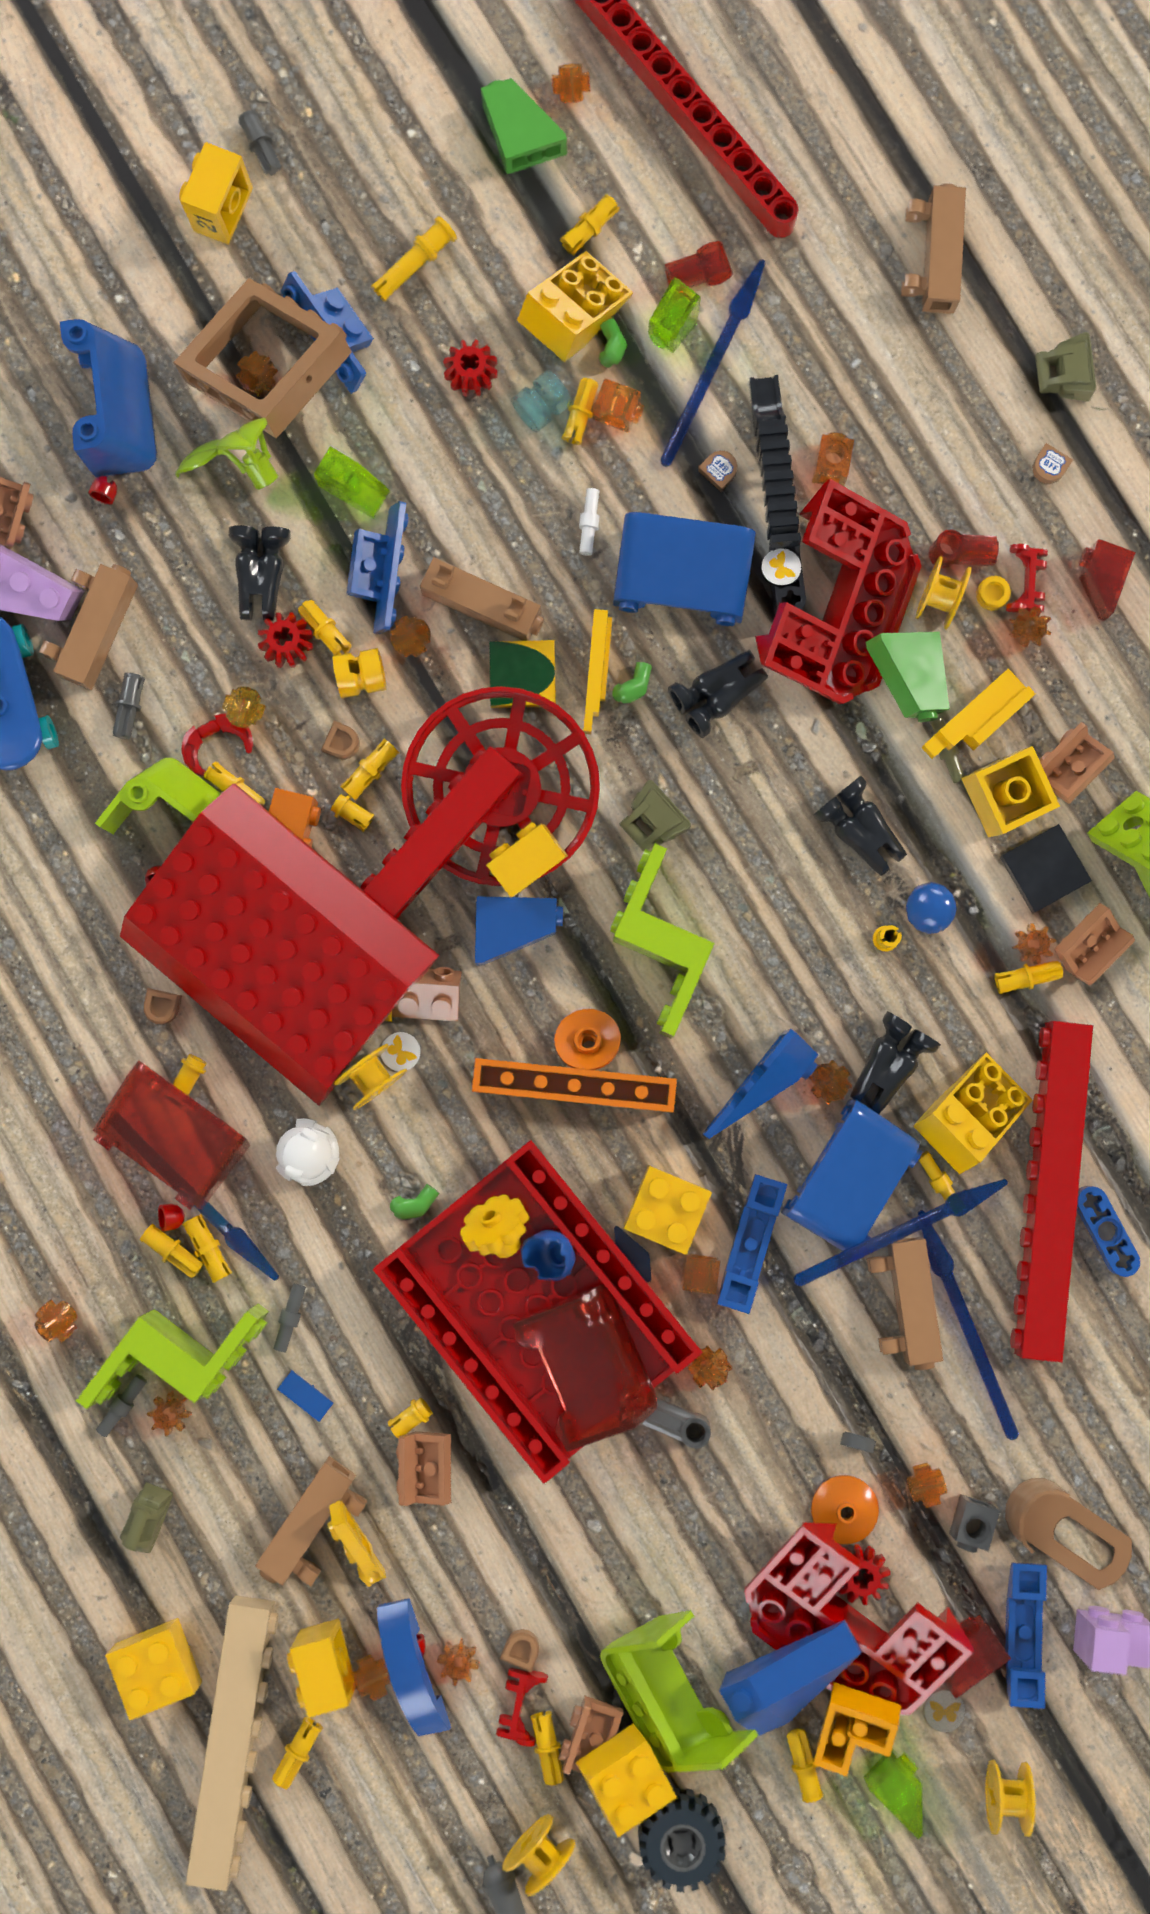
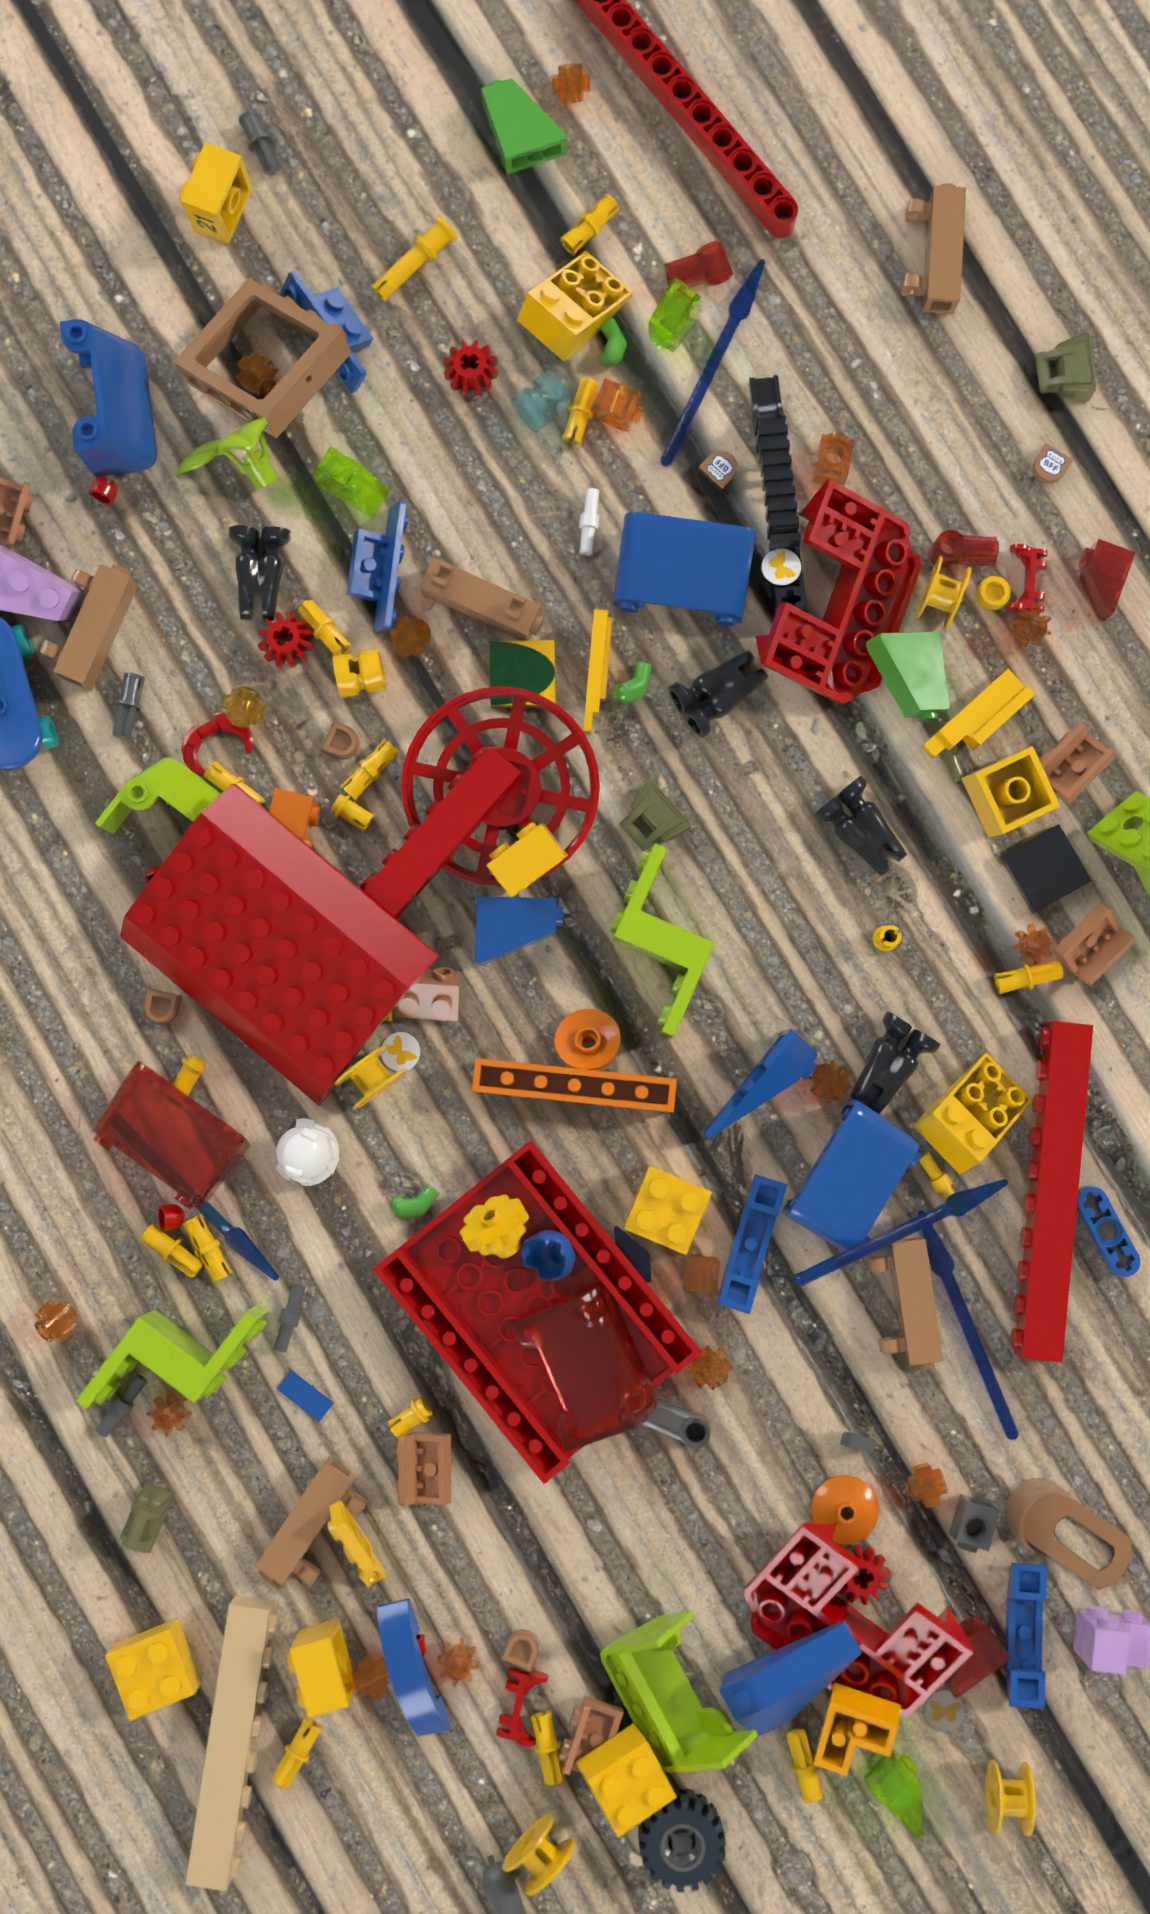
blue hair [906,882,956,934] -> none

